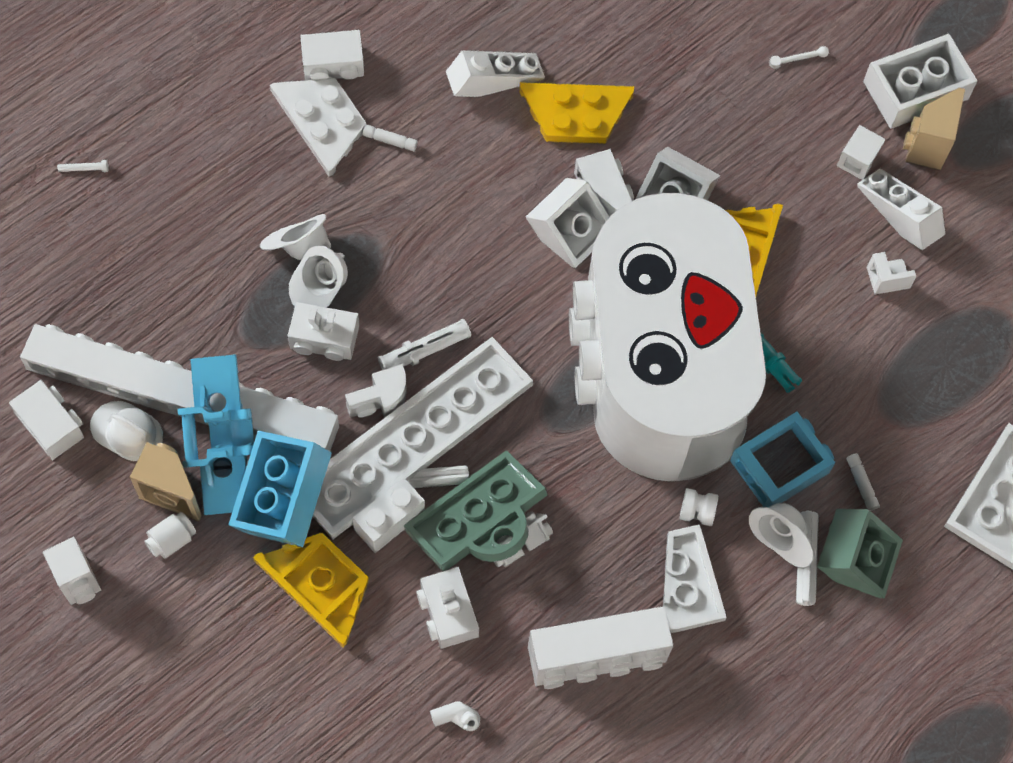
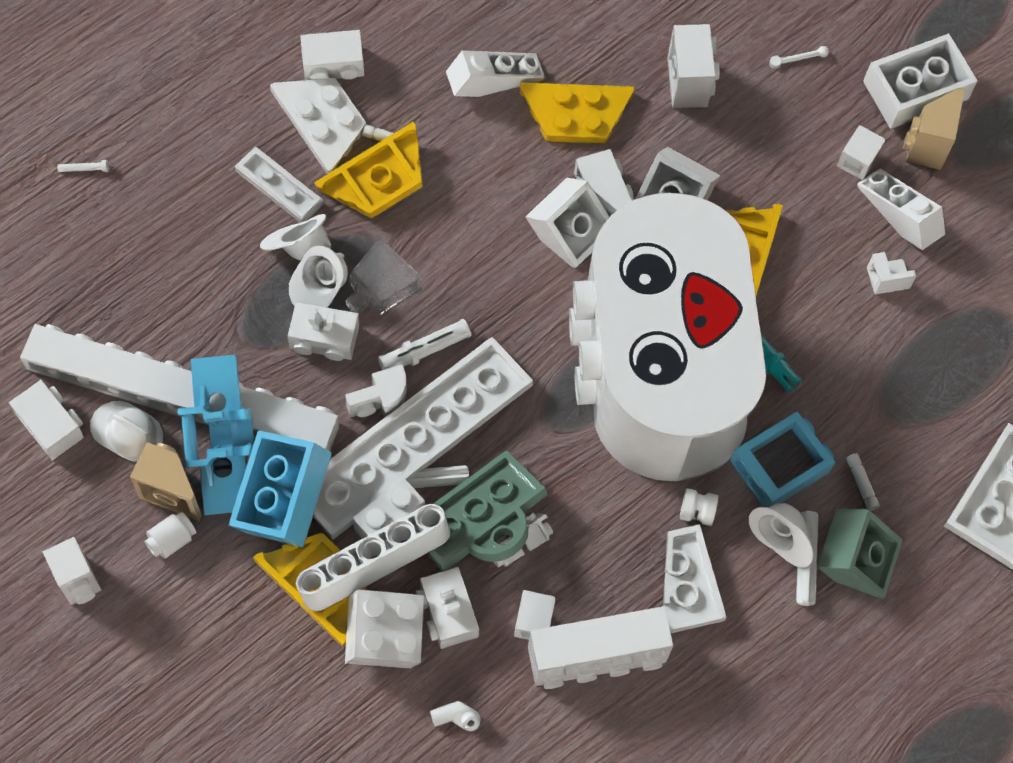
none -> white tile [235,146,323,223]
none -> white beam [296,504,450,611]
none -> yellow wing [314,122,423,219]
none -> clear torso [345,238,422,315]
none -> white brick [345,589,424,669]
none -> white panel [514,590,555,640]
none -> white brick [667,24,719,108]

